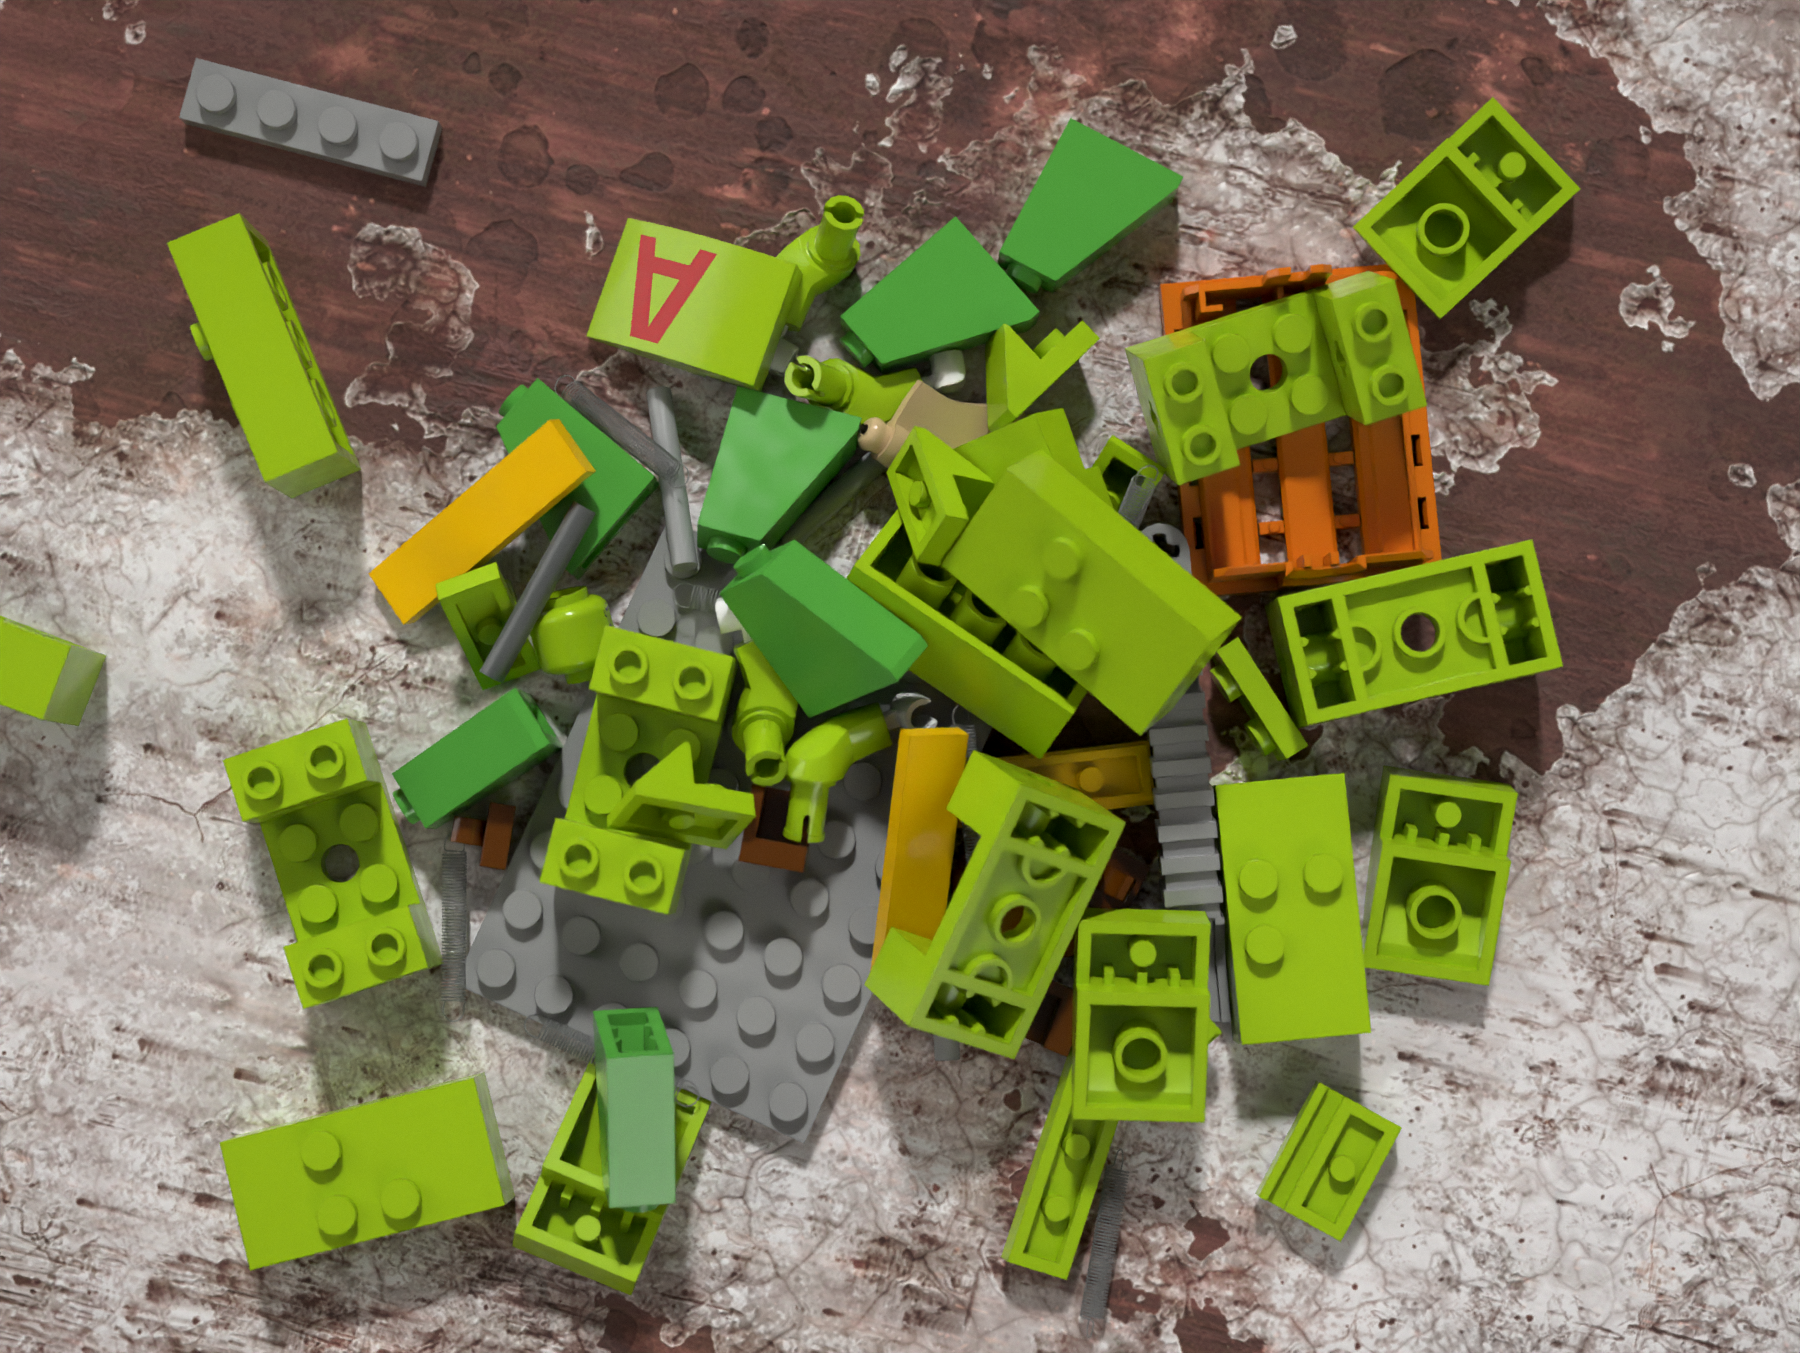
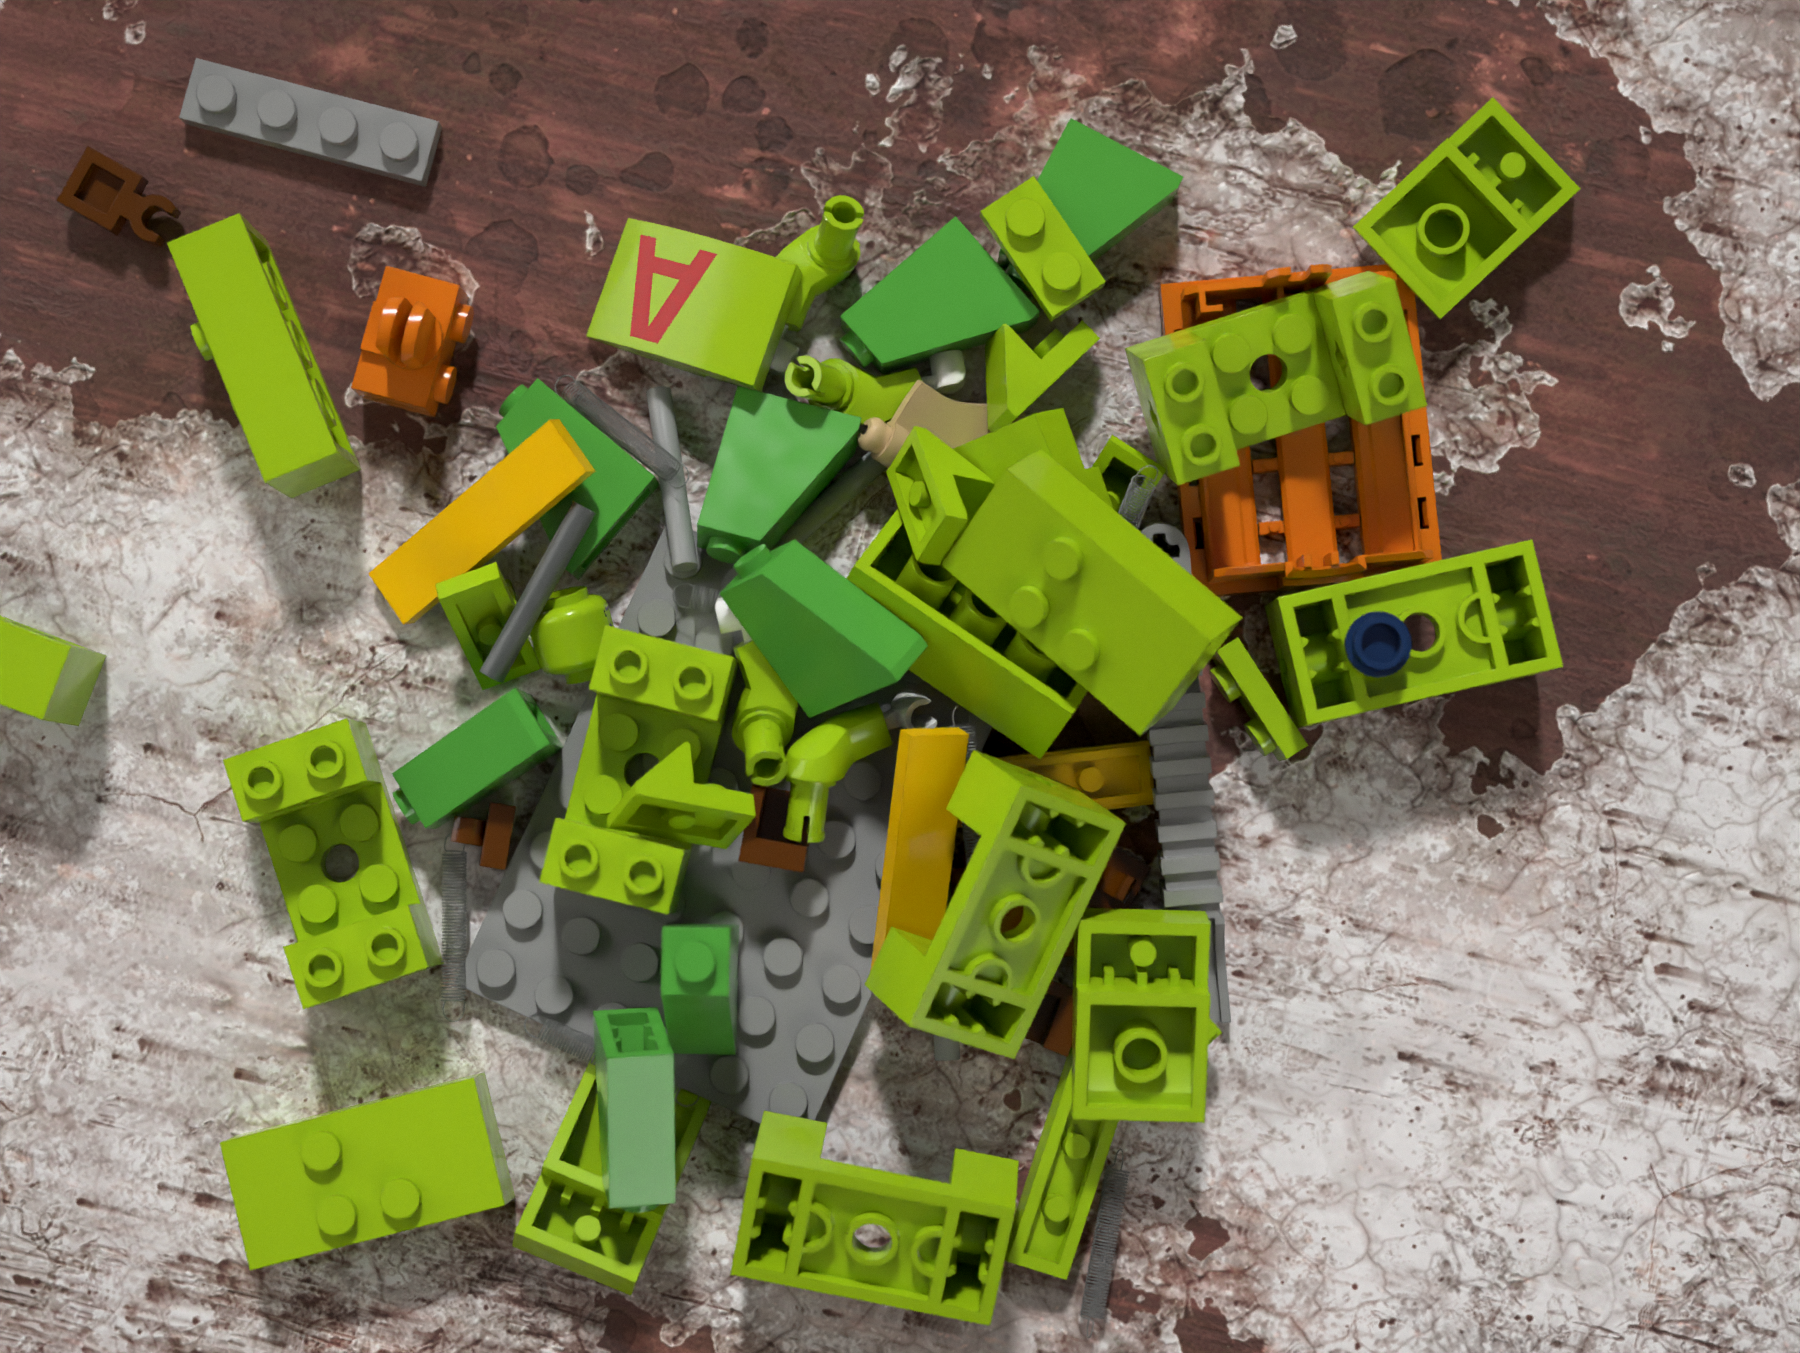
lime brick [1211,773,1371,1045] -> none
lime plate [1255,1081,1402,1242] -> none
lime slope [1362,765,1518,986] -> none
none -> reddish brown plate [56,146,181,247]
none -> orange brick [351,266,474,417]
none -> bright green slope [661,923,739,1055]
none -> lime plate [730,1111,1019,1326]
none -> lime plate [980,176,1106,322]
none -> dark blue plate [1344,611,1412,678]

